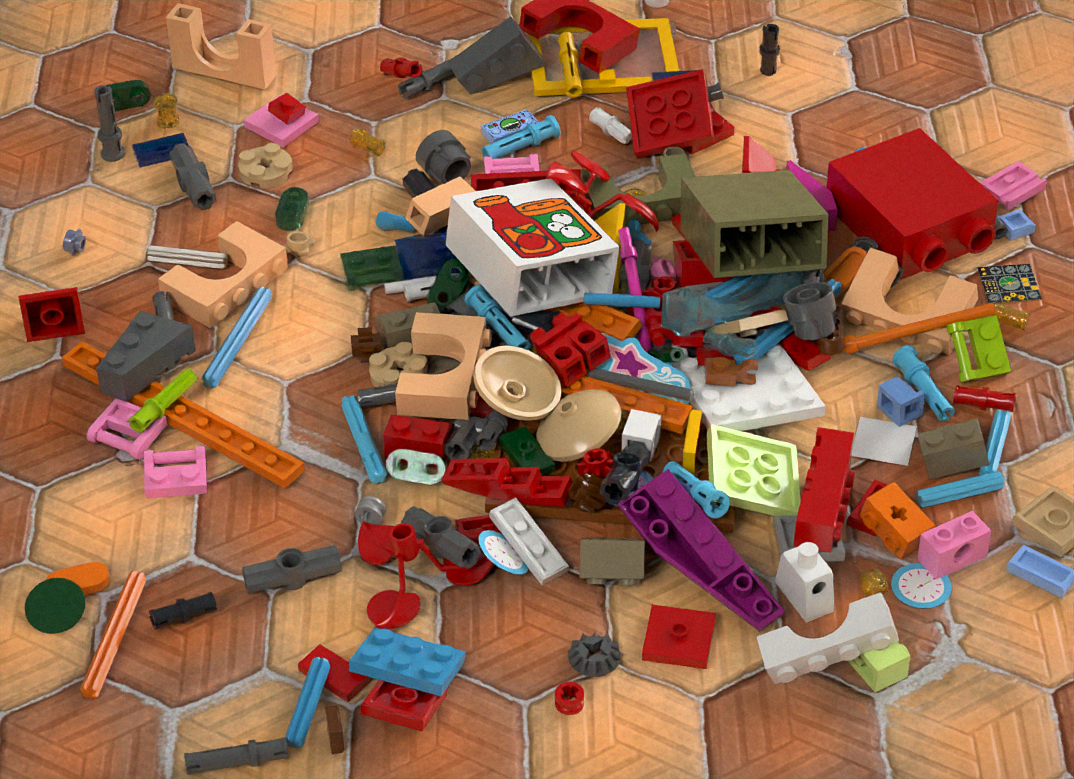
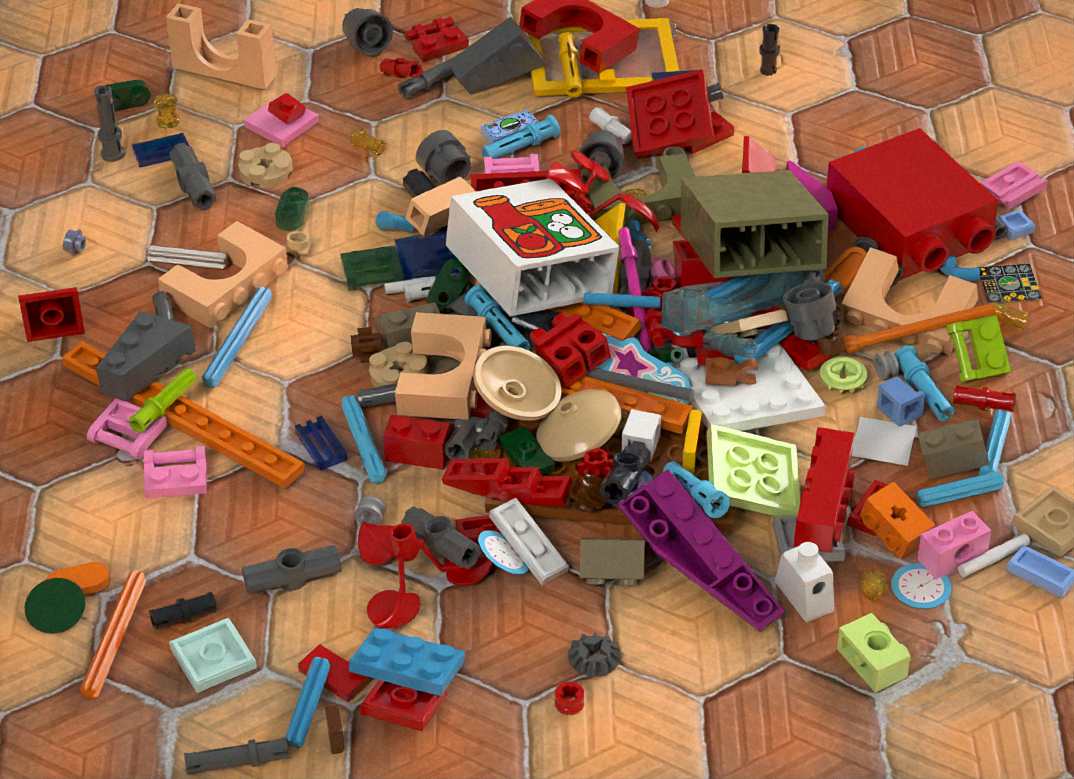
clear green plate [386,449,448,485] -> none
red plate [642,604,716,669] -> none
white arch [757,592,899,684] -> none
none -> light aqua plate [169,618,257,693]
none -> clear blue tile [294,416,348,470]
none -> dark grey piece [342,8,393,56]
none -> red plate [404,17,469,62]
none -> dark grey piece [577,130,624,180]
none -> yellowish green gear [820,357,867,394]
none -> light grey bush [874,350,899,379]
none -> dark azure arm [940,255,980,282]
none -> white piece [958,534,1030,577]

